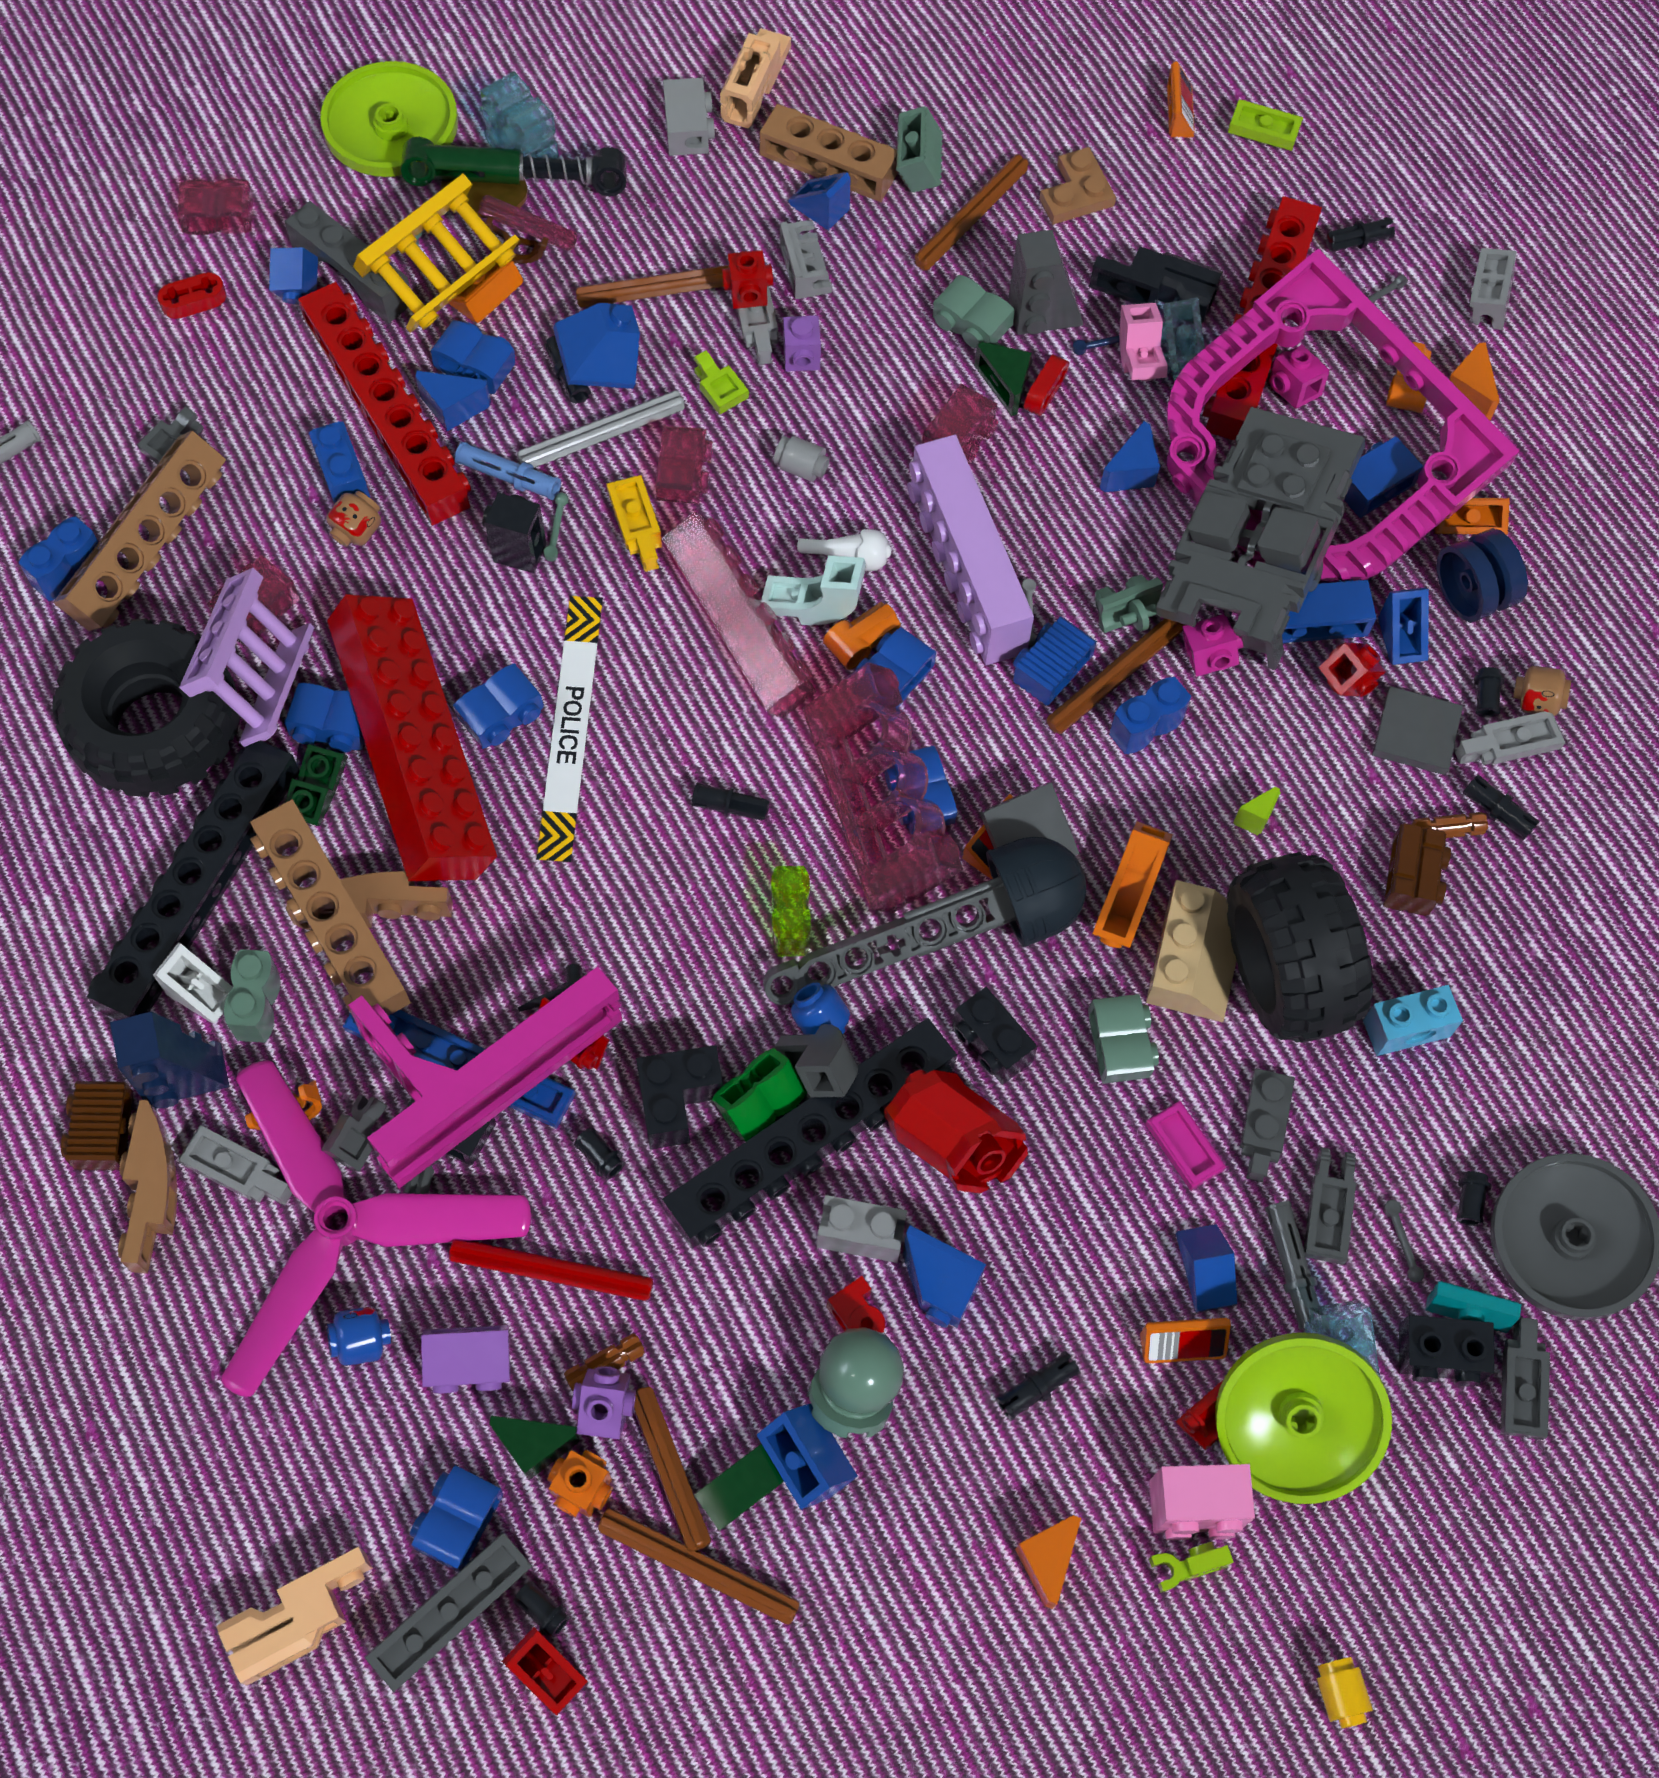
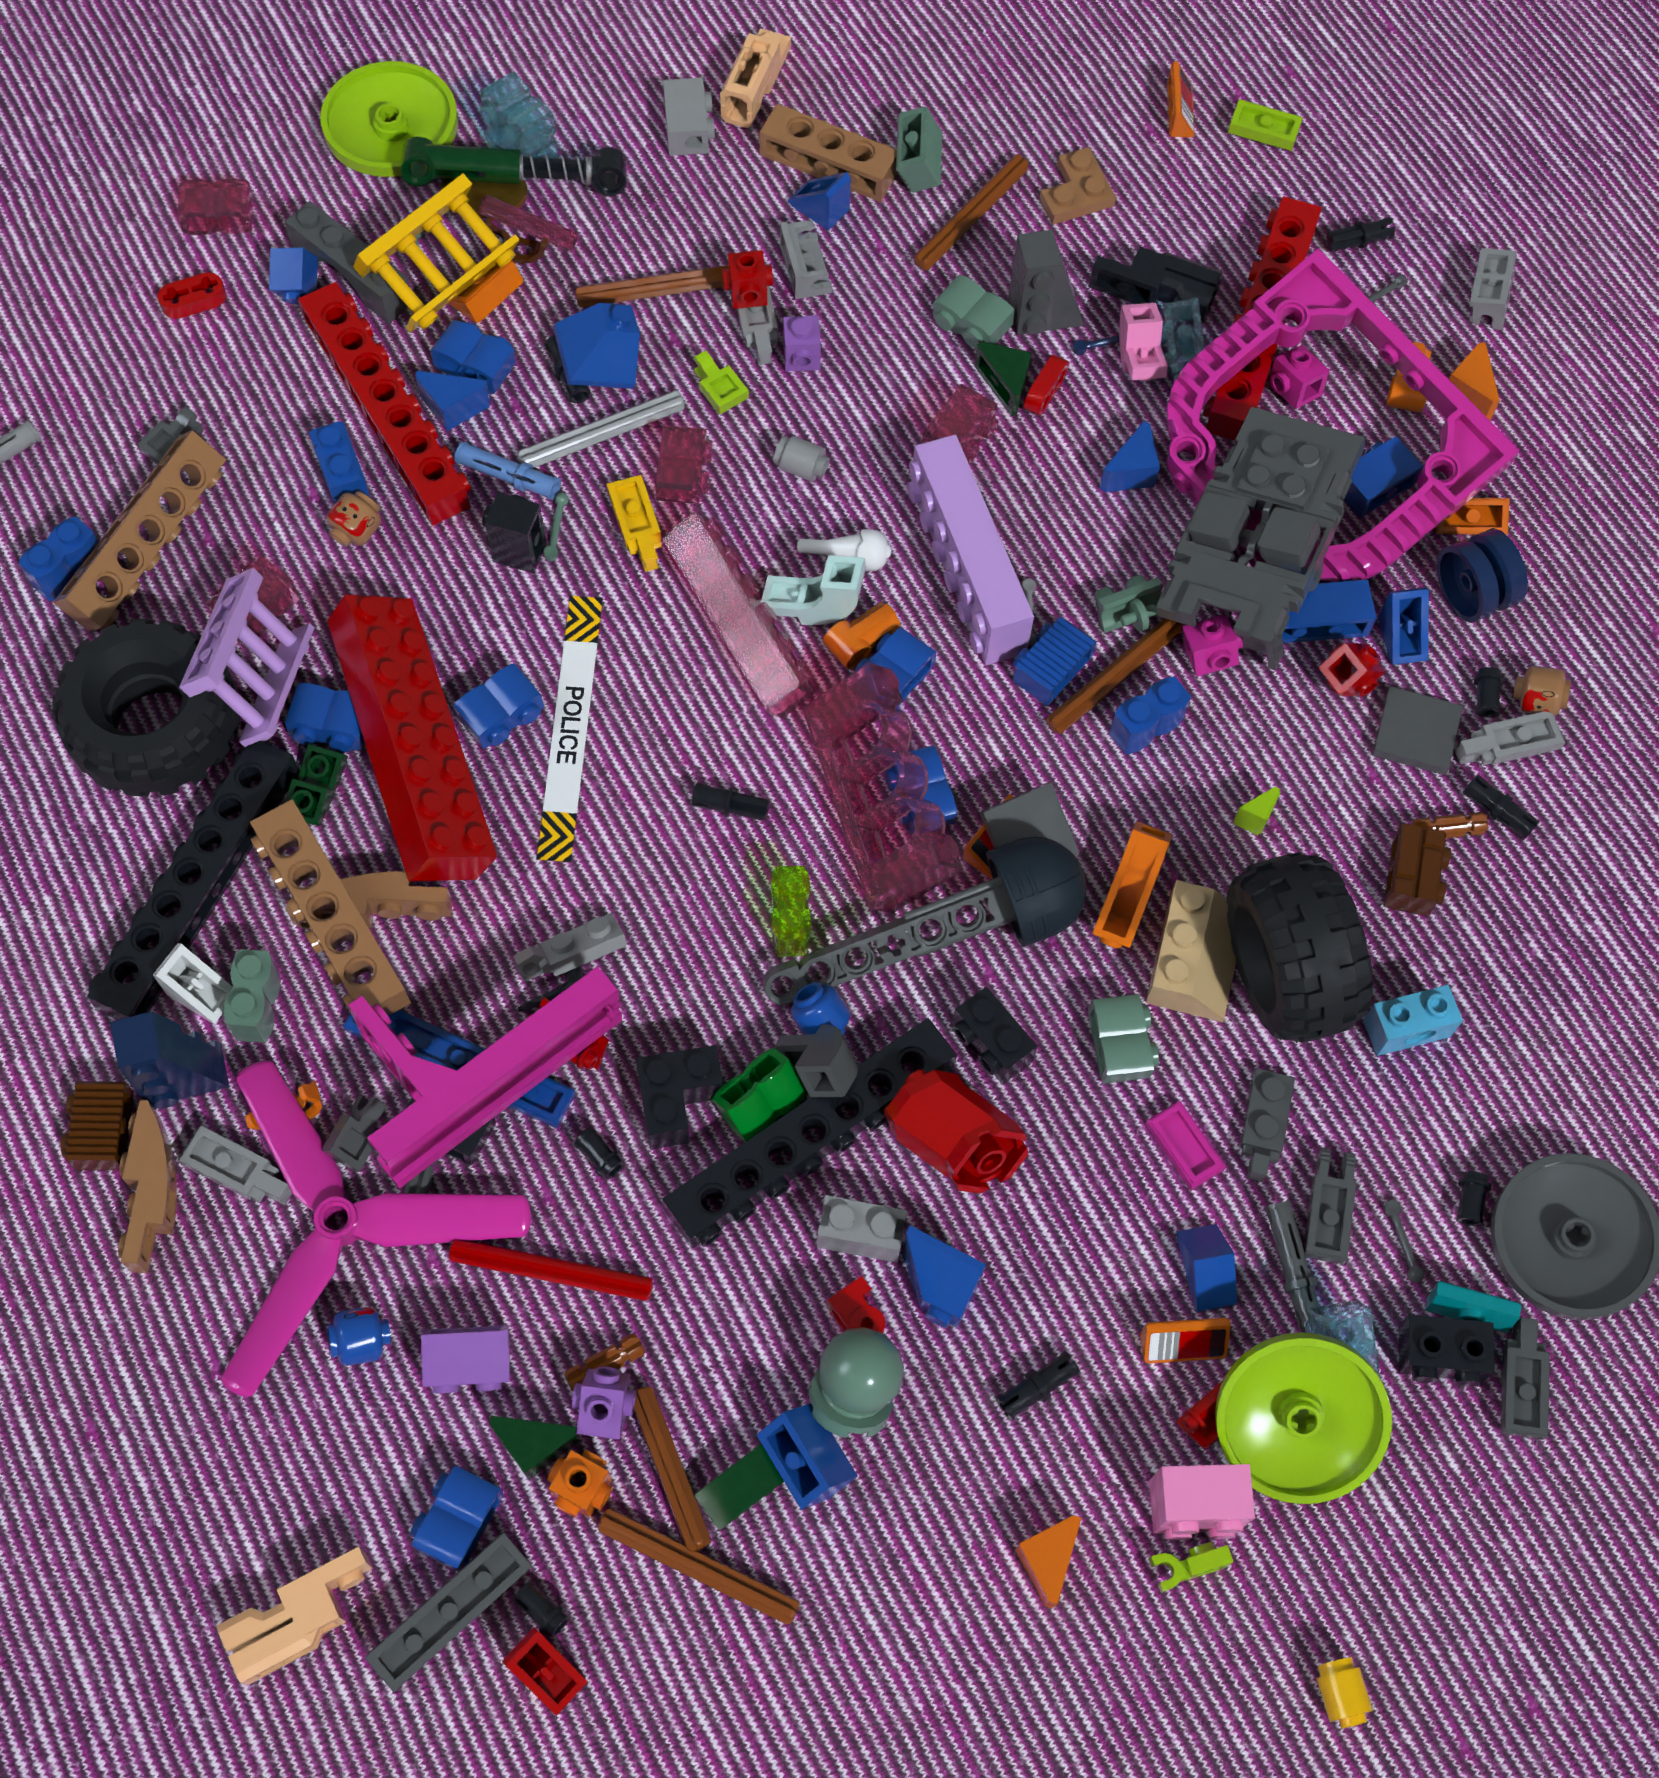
none -> light grey hinge [513,913,627,982]

